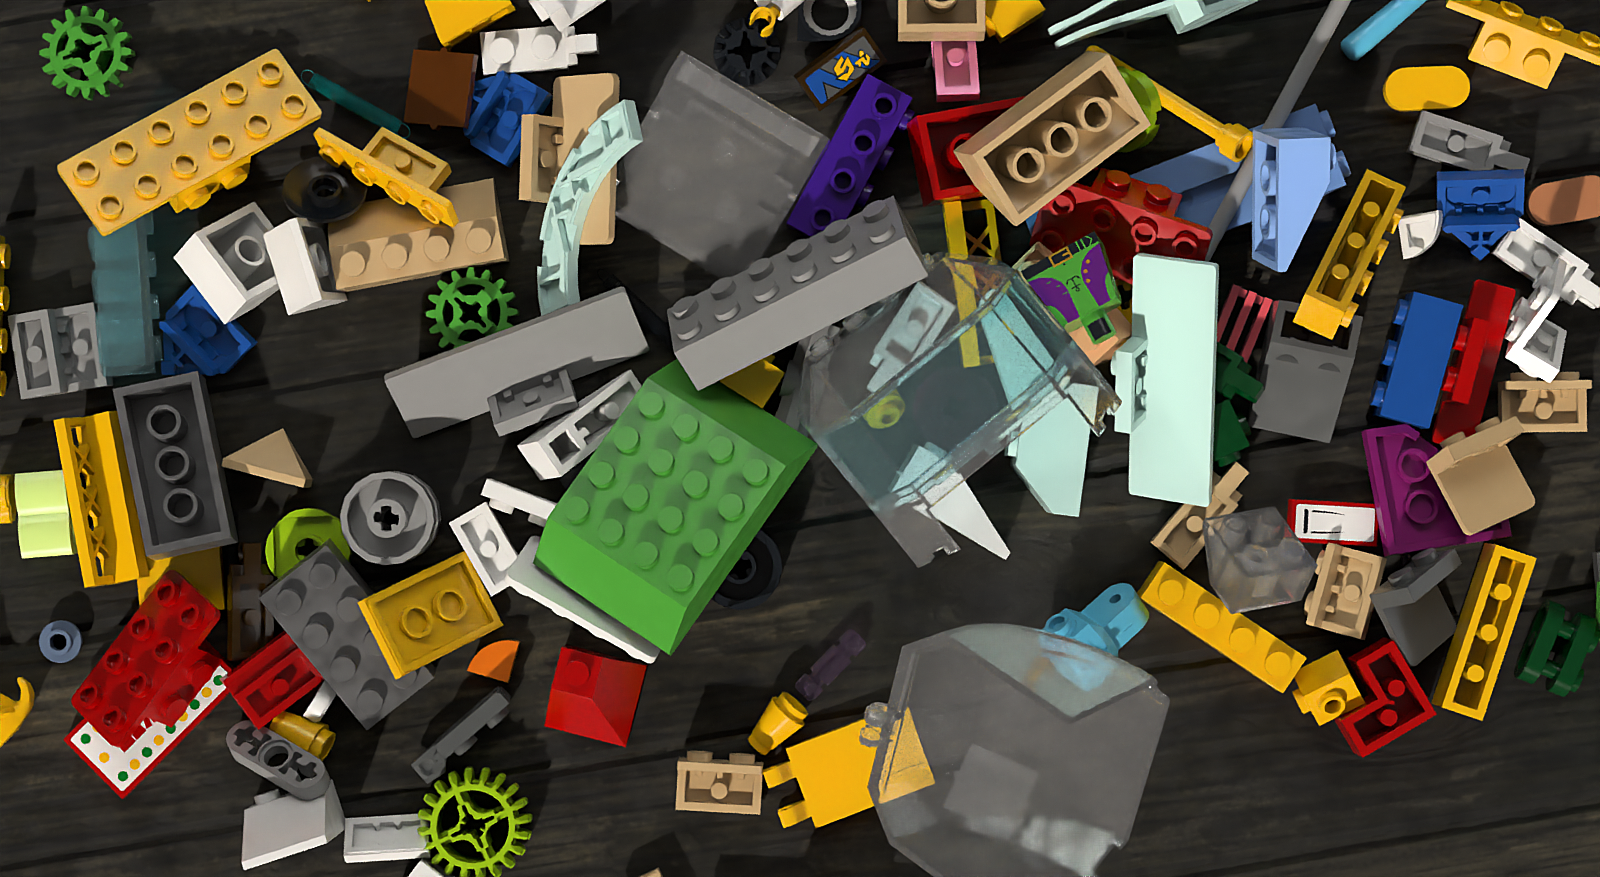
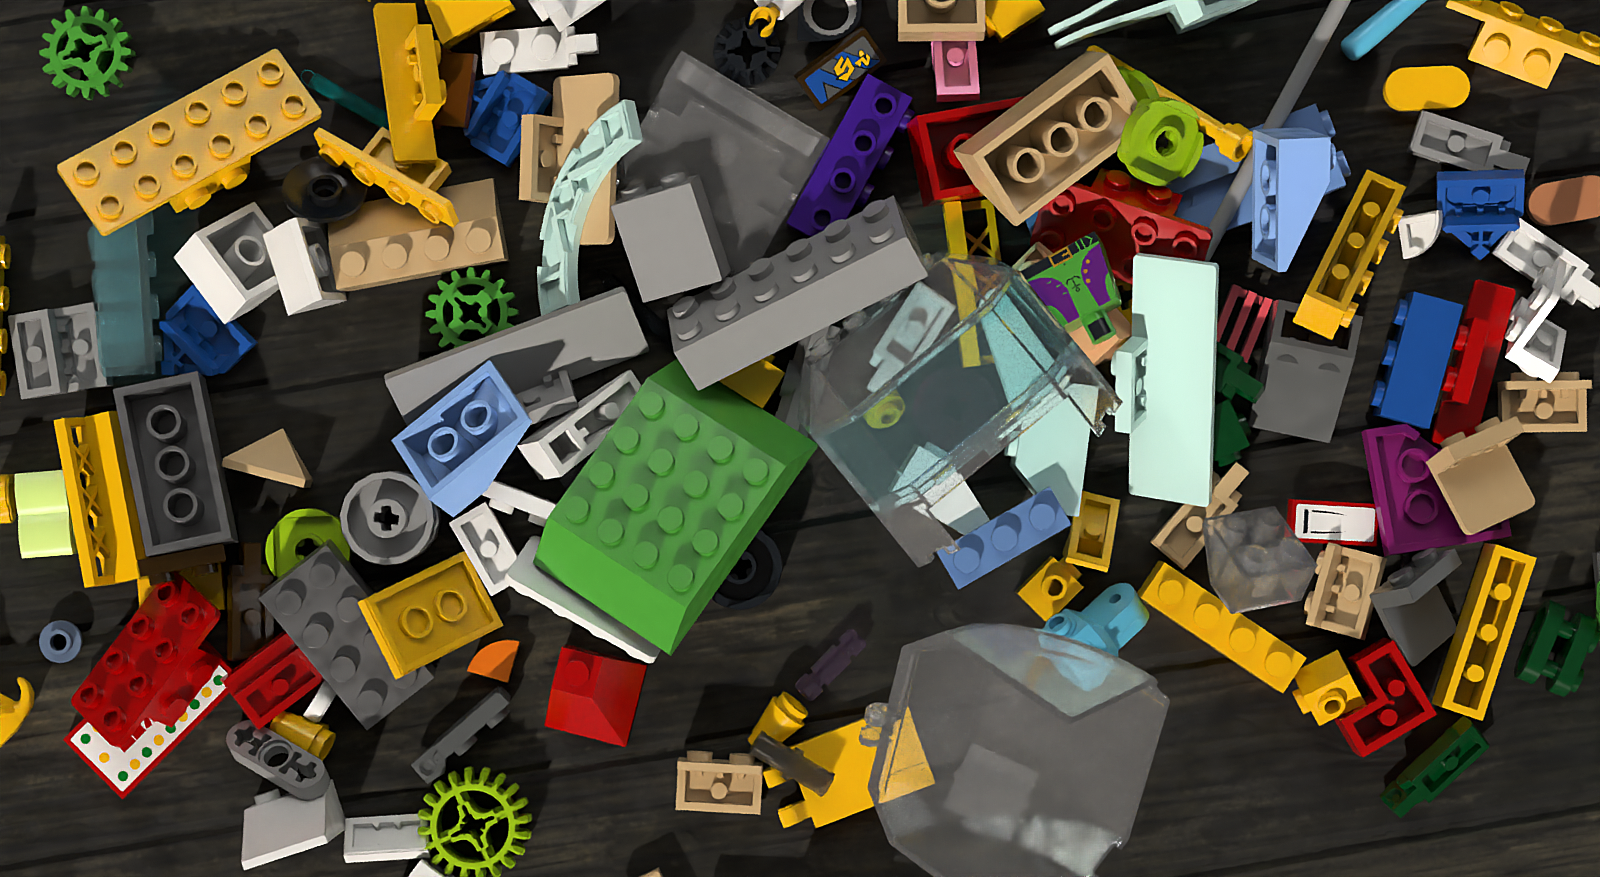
none -> dark brown plate [136,543,226,586]
none -> yellow bracket [373,3,447,164]
none -> light blue slope [391,360,532,518]
none -> light grey brick [610,172,731,303]
none -> clear smoke pin [748,730,835,797]
none -> medium blue plate [936,487,1072,590]
none -> yellow brick [1015,556,1084,622]
none -> yellow slope [1063,491,1120,572]
none -> lime plate [1117,97,1204,186]
none -> dark green hinge [1379,715,1490,818]

